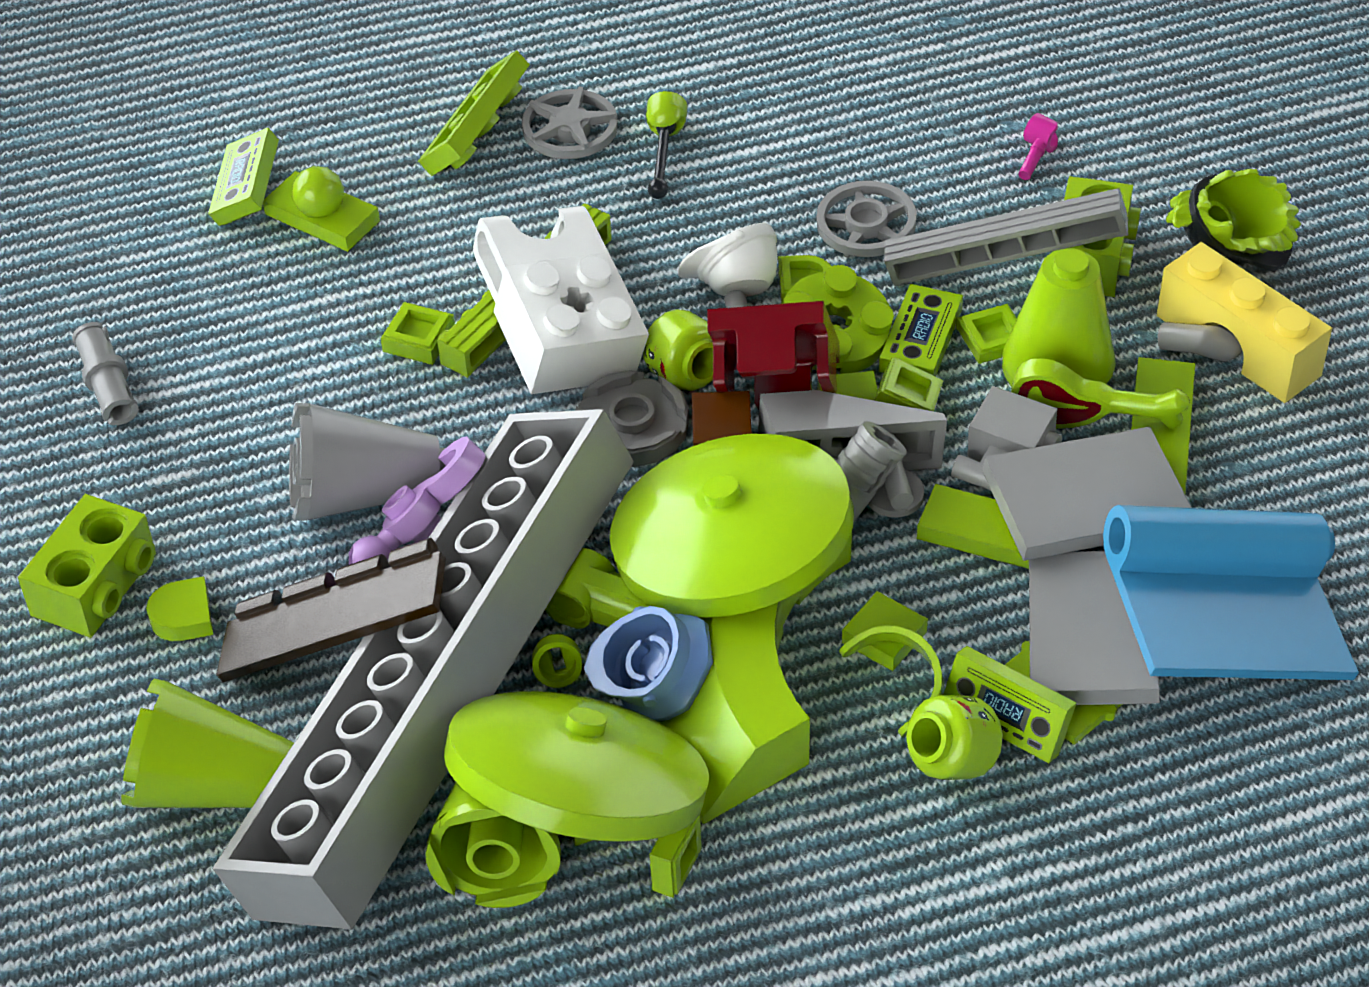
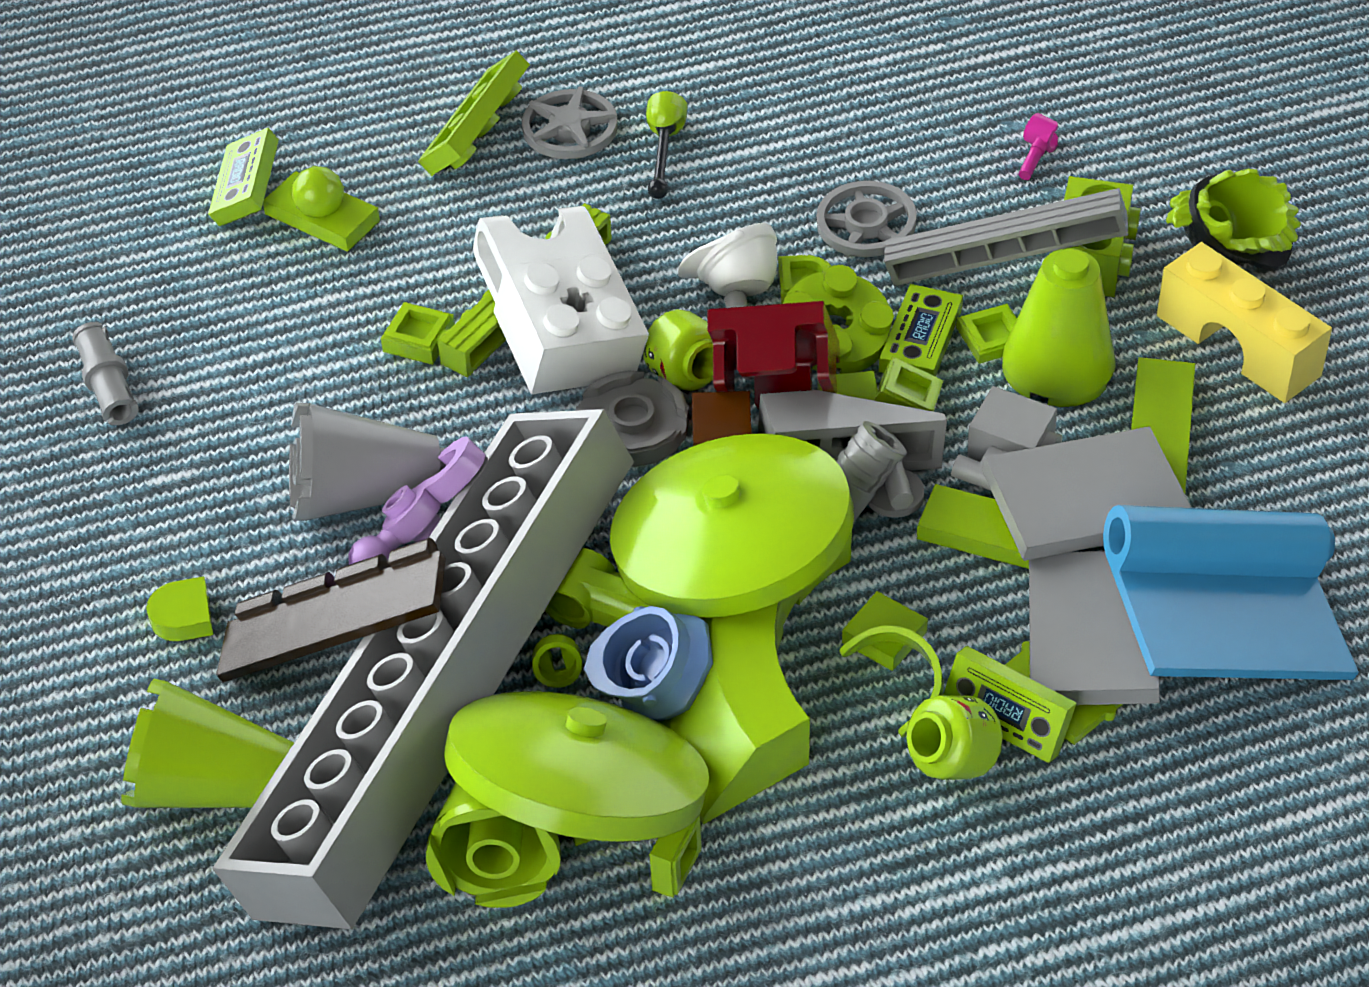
lime brick [18,493,156,638] -> none
lime piece [1011,358,1190,430] -> none
light grey arm [1158,322,1242,362] -> none

